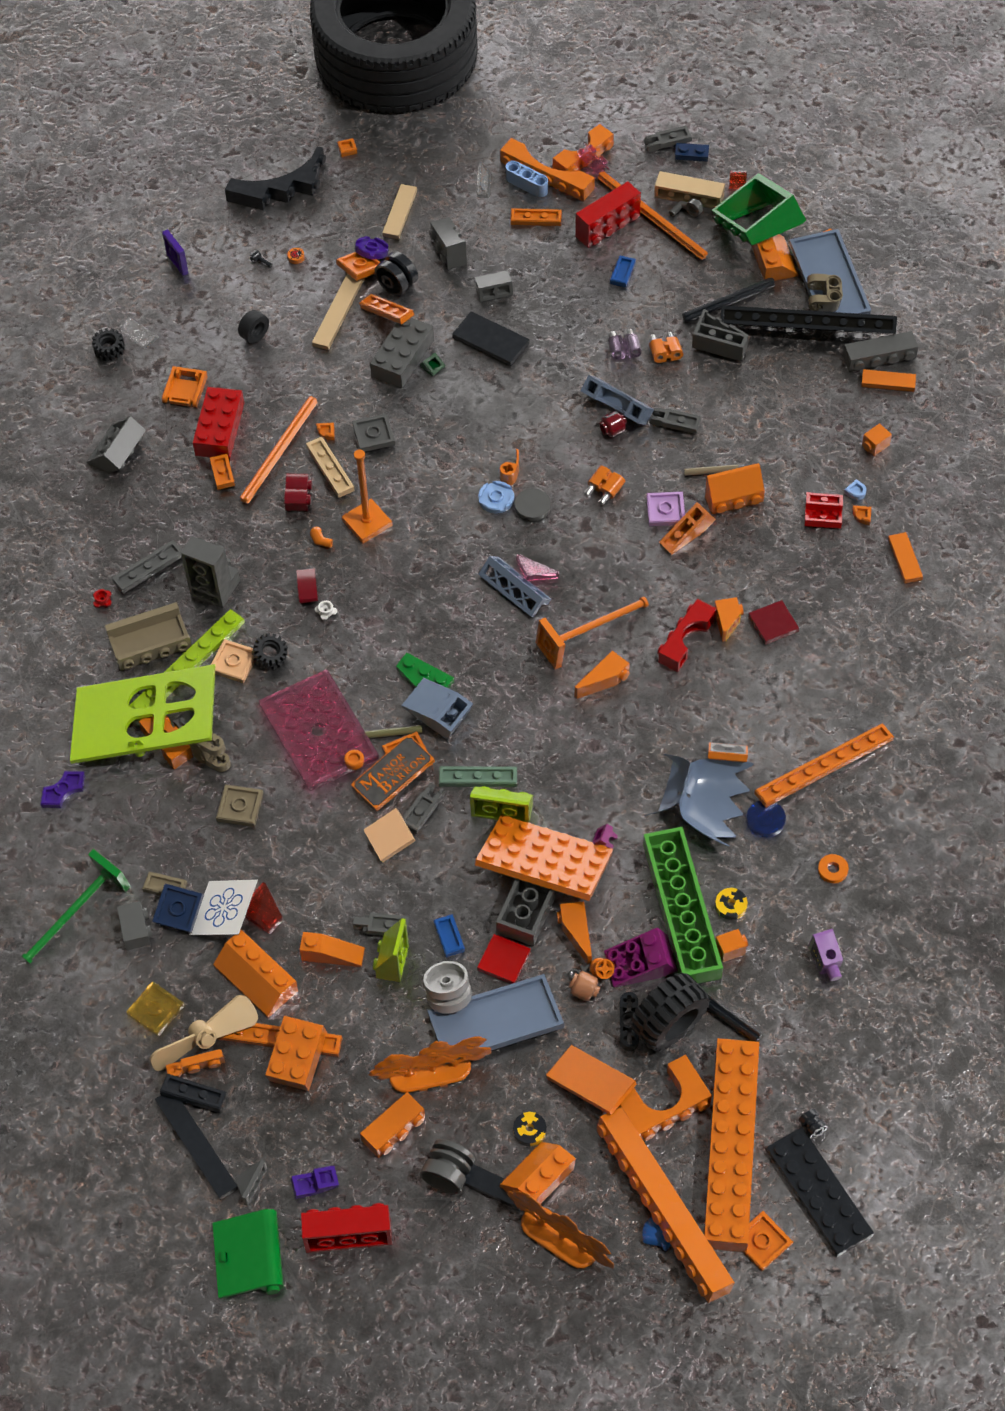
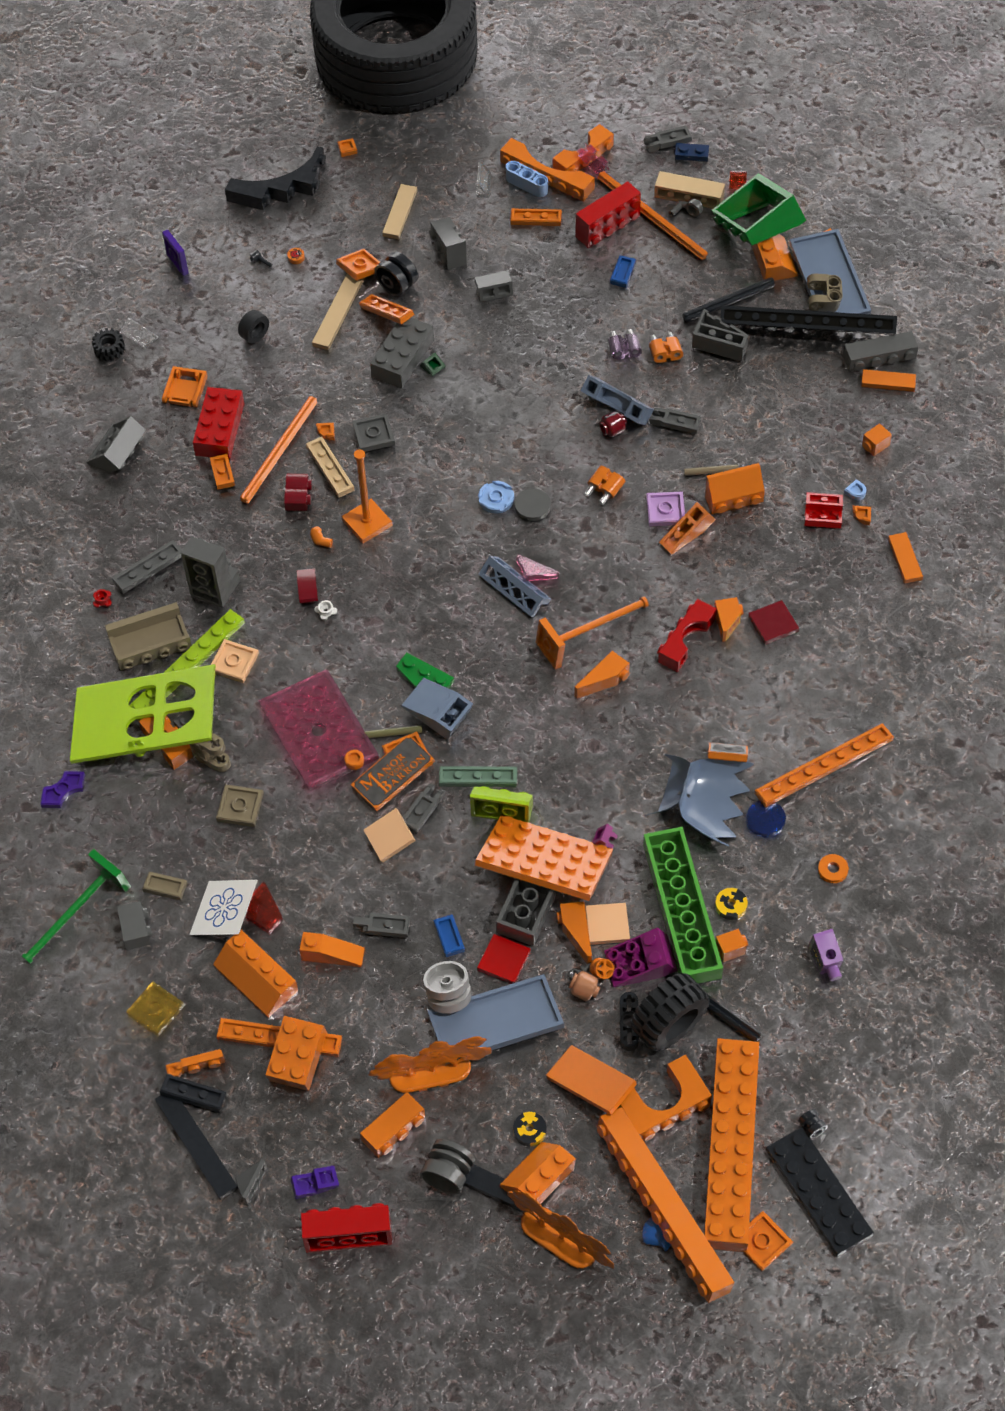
tan piece [150,995,258,1071] -> none
dark blue plate [152,883,204,933] -> none
green door [212,1209,284,1299] -> none
black tyre [252,633,288,670] -> none
dark purple tile [355,236,389,259] -> none
lime slope [373,918,409,982] -> none
black tile [452,311,529,366] -> none
orange panel [500,449,519,485] -> none
none -> light nougat tile [586,903,630,945]

